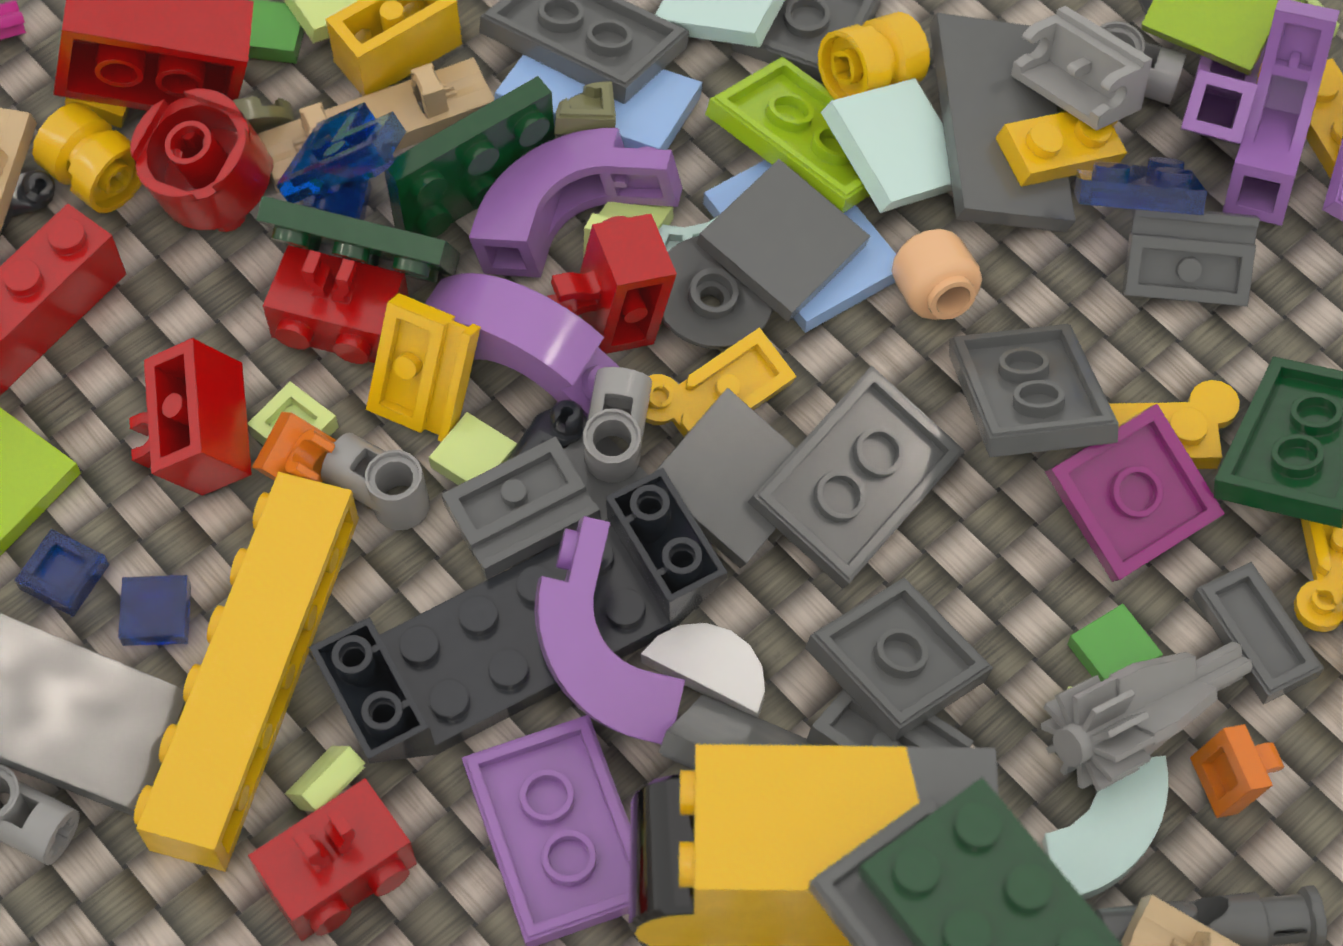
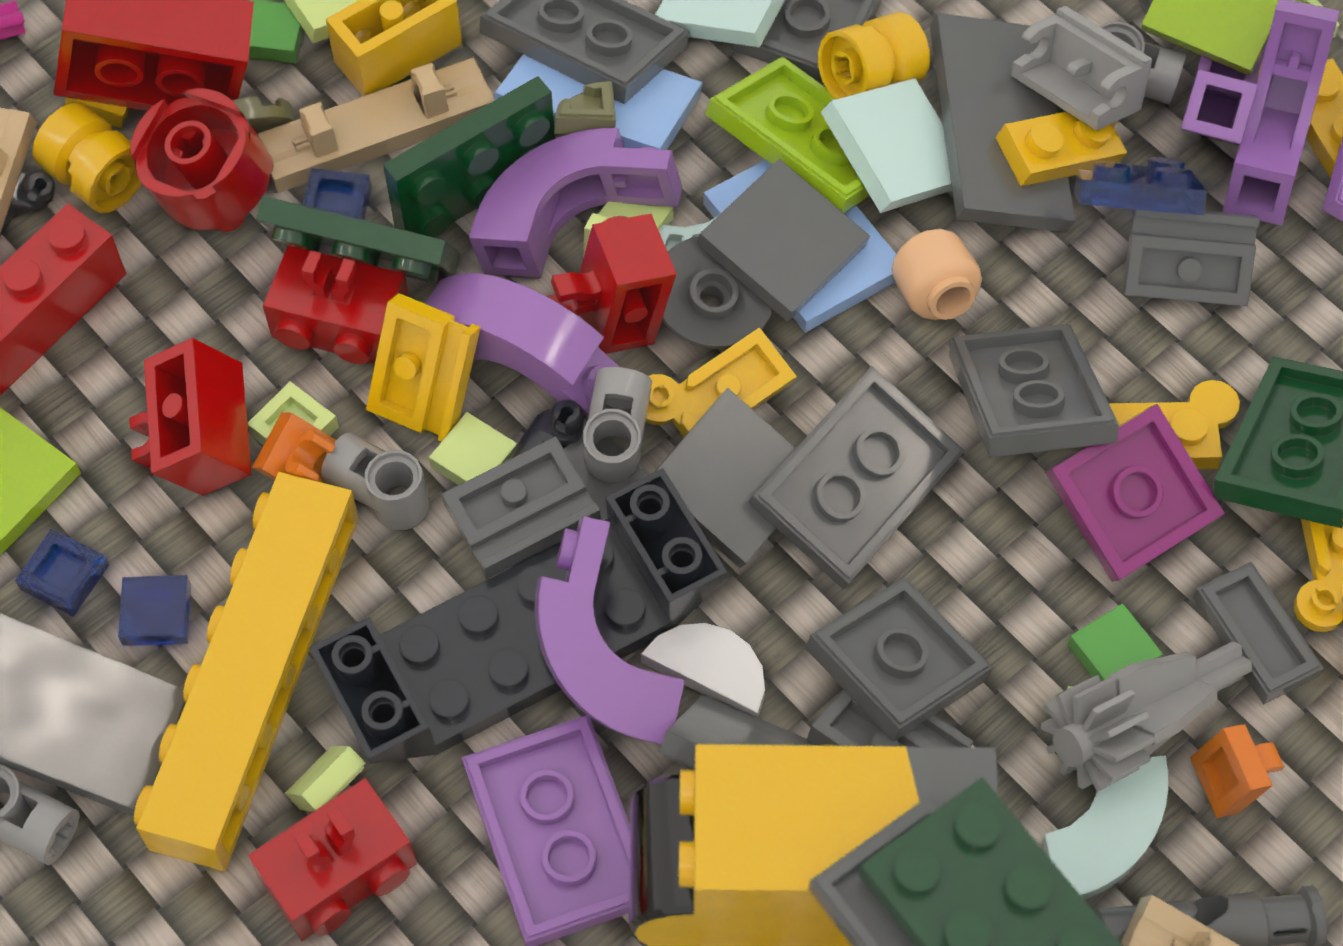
clear blue plate [276,102,406,203] -> none

